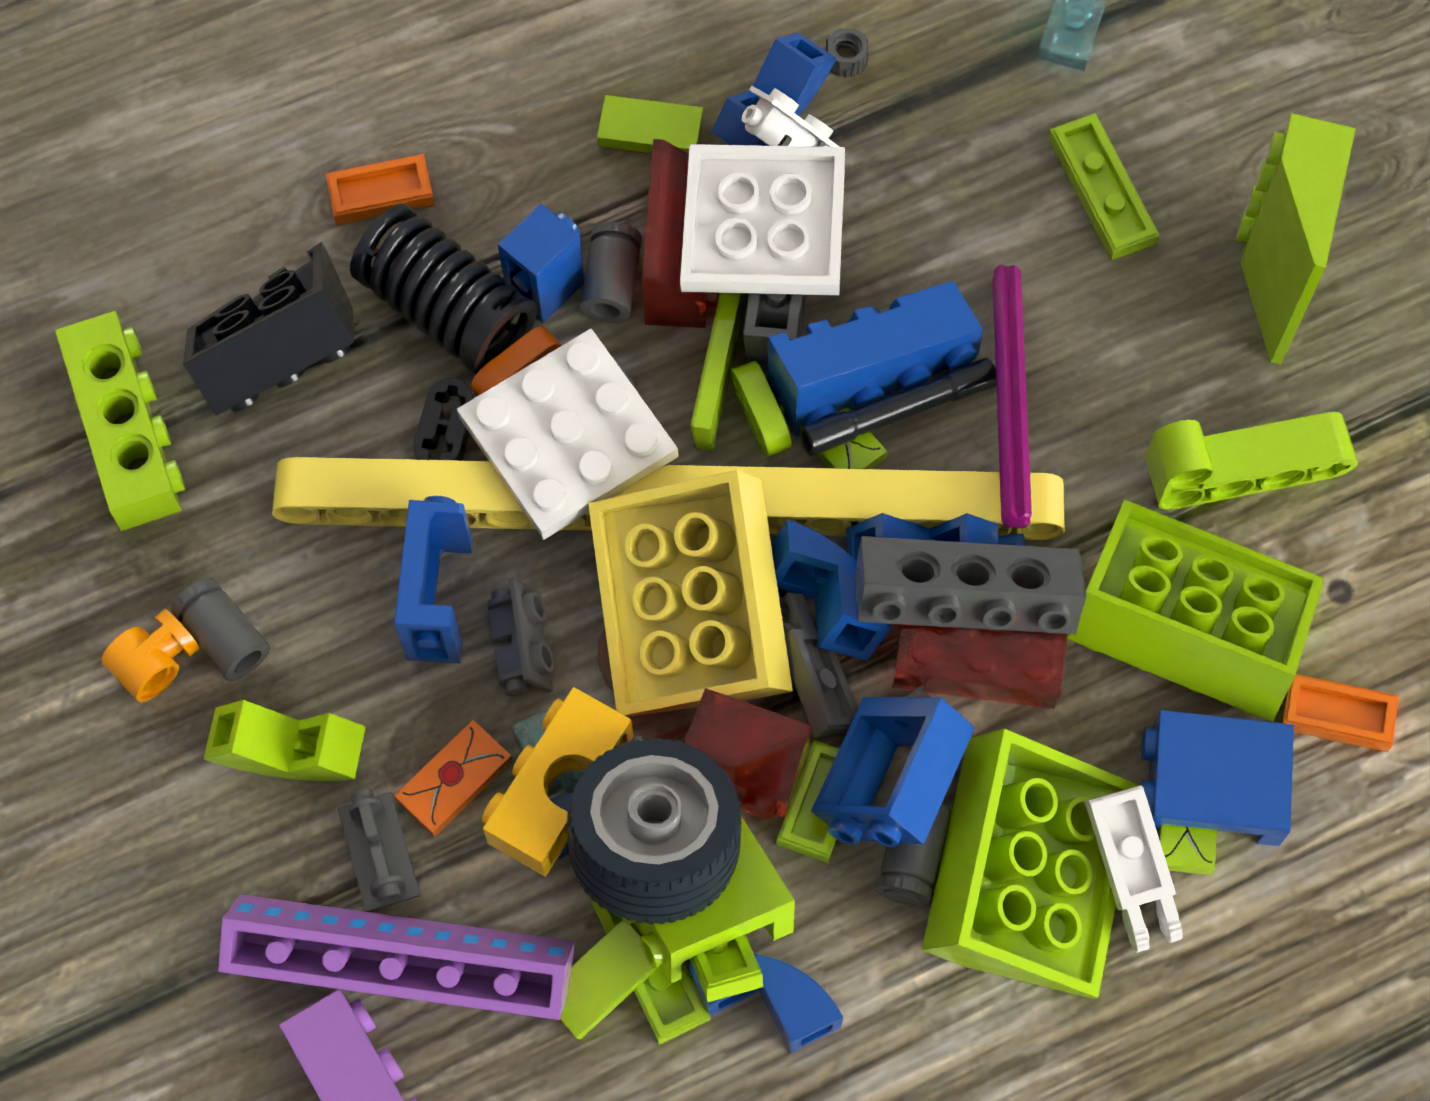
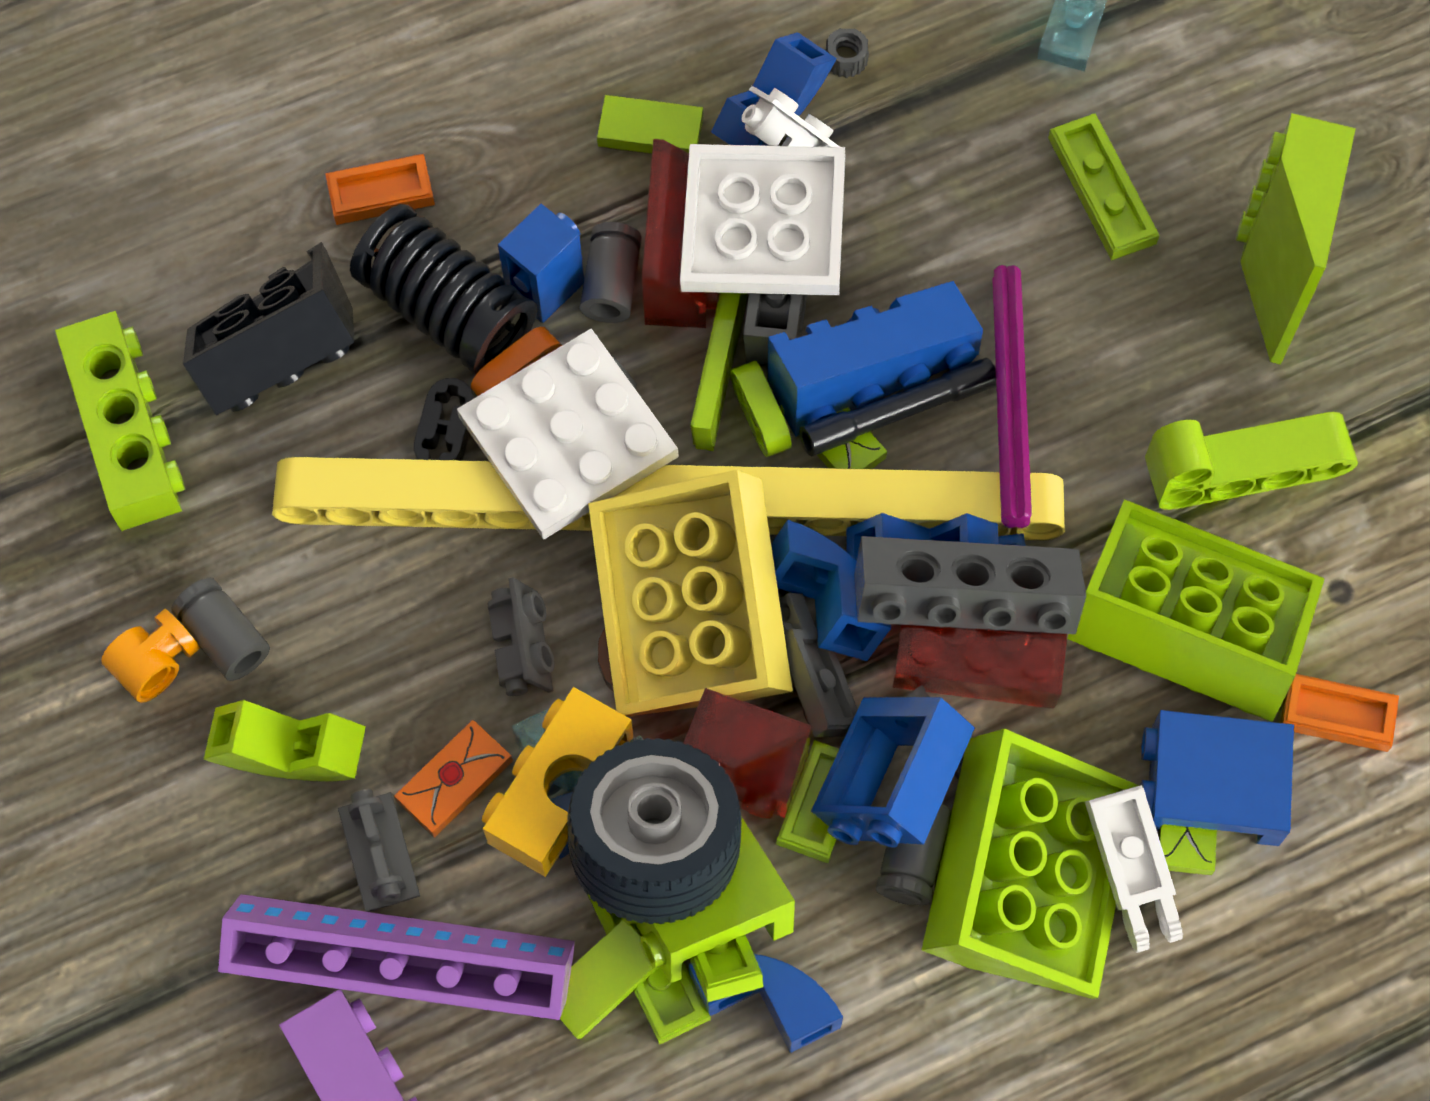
blue panel [394,496,473,664] -> none

